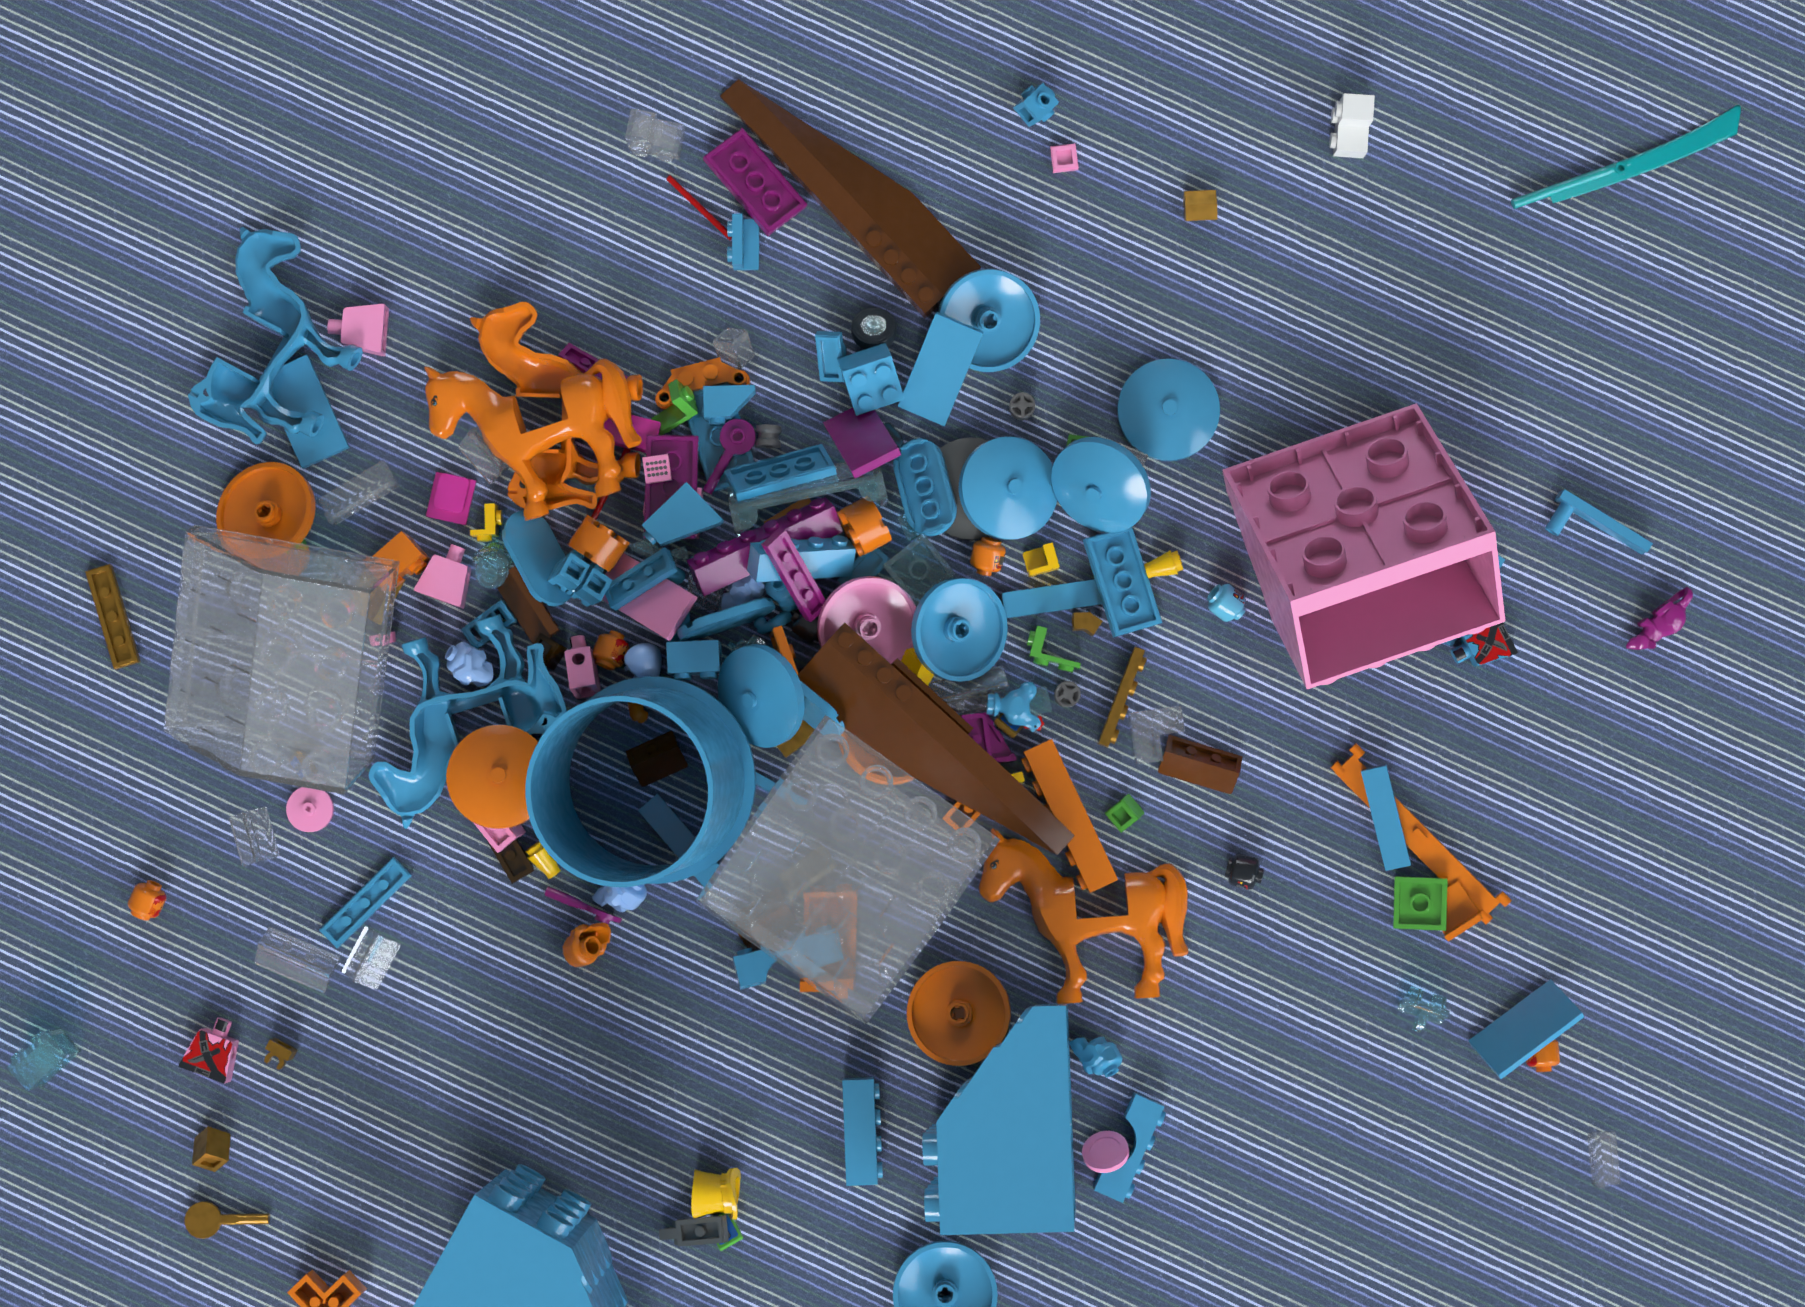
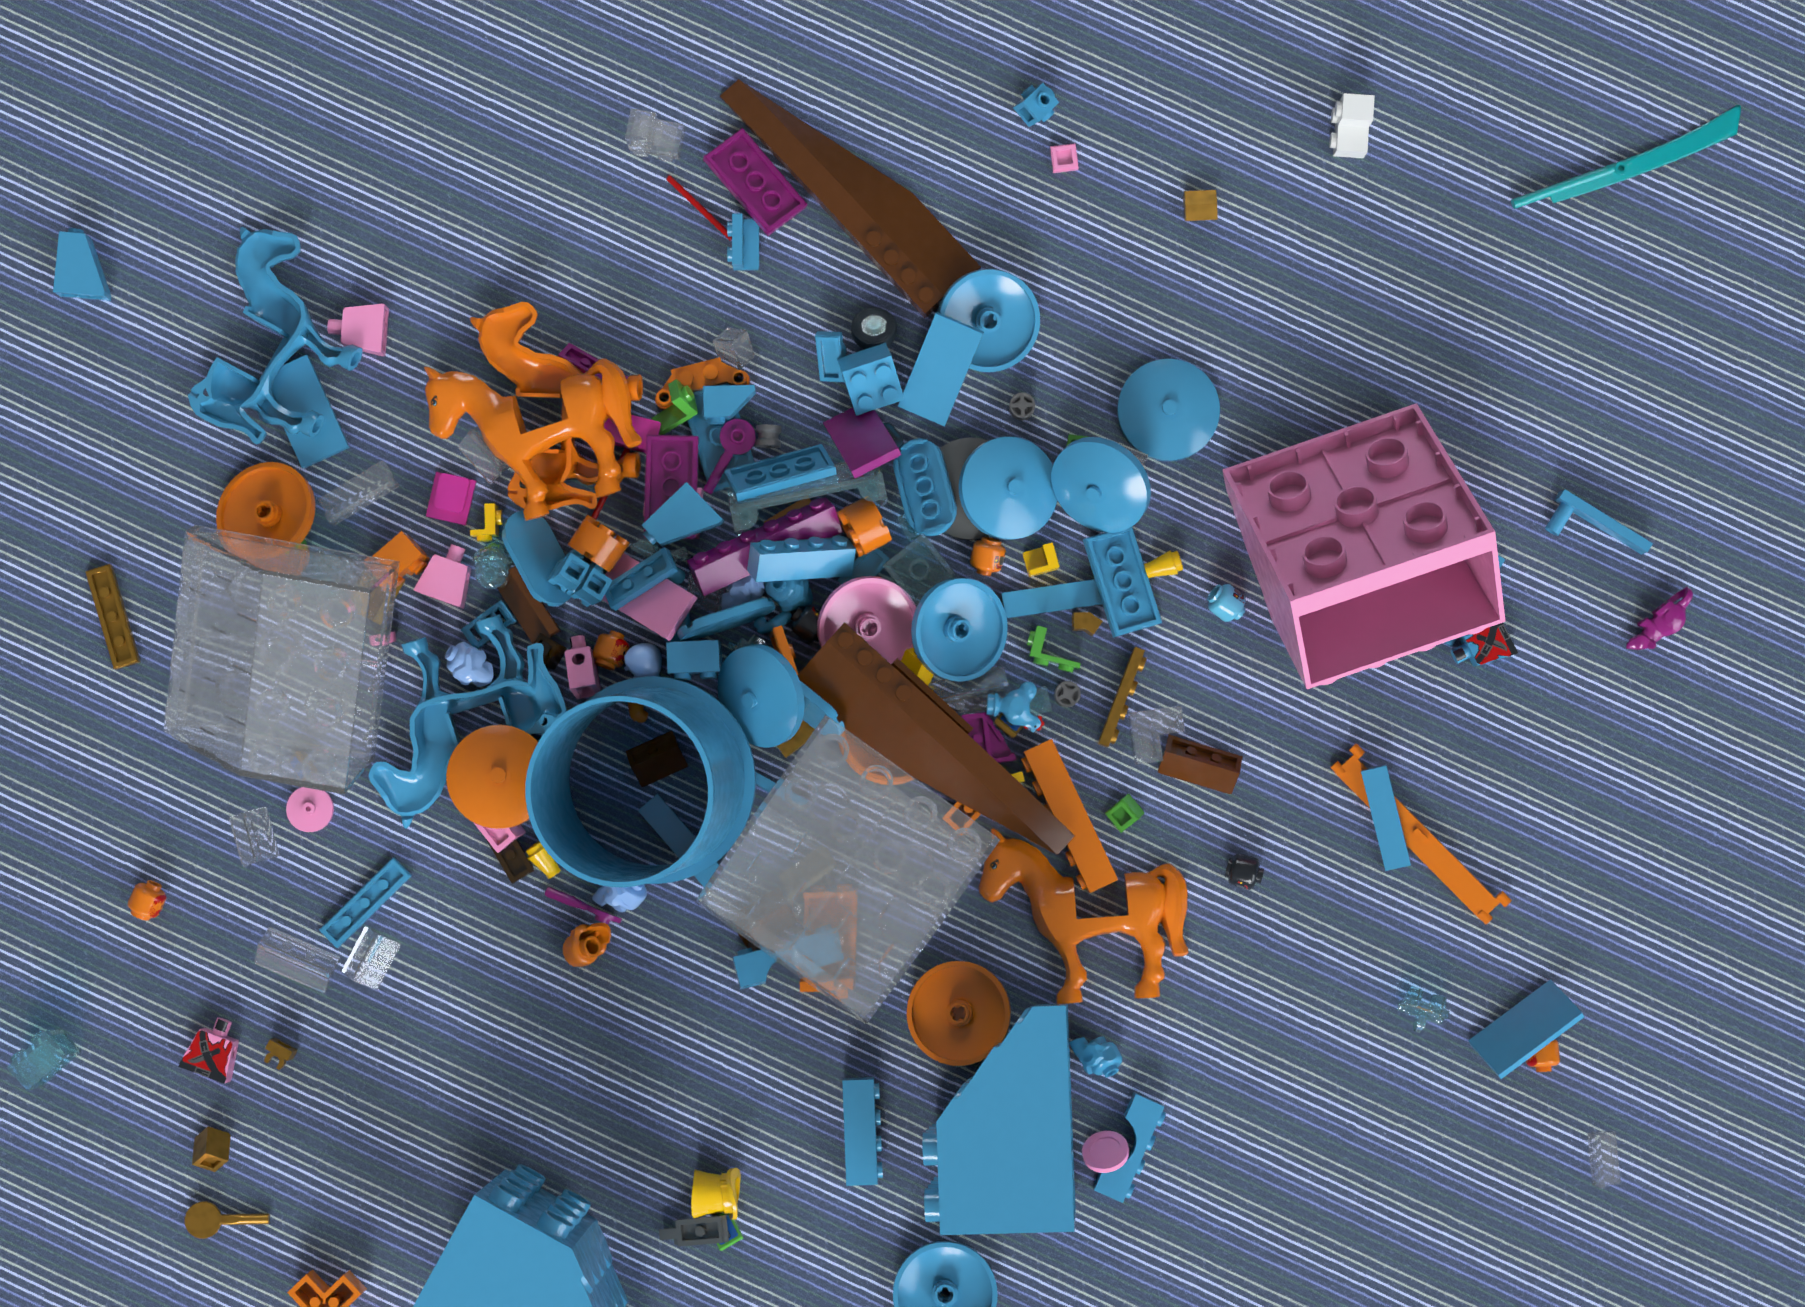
bright pink tile [642,454,672,484] -> none
magenta plate [761,527,826,622] -> none
bright green plate [1393,876,1448,931] -> none
orange piece [1442,881,1483,942] -> none
none -> dark azure slope [53,228,111,301]

